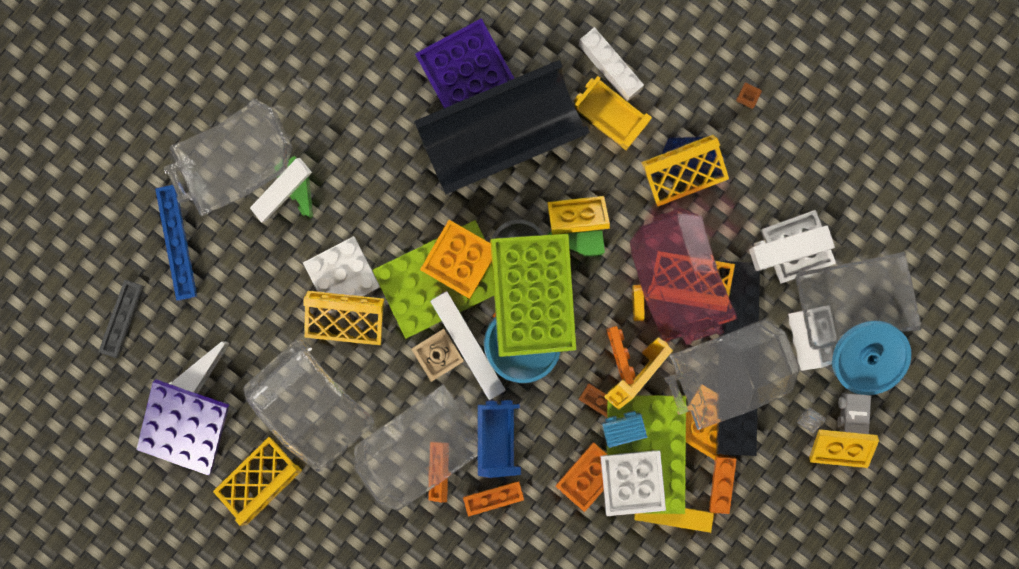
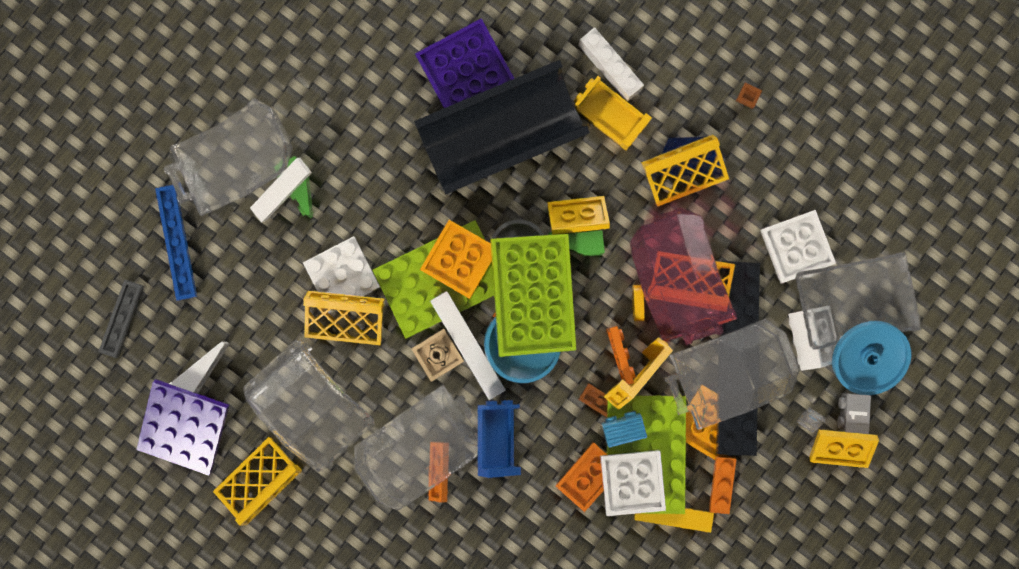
orange plate [463,481,524,516] -> none
white brick [749,224,835,271] -> none

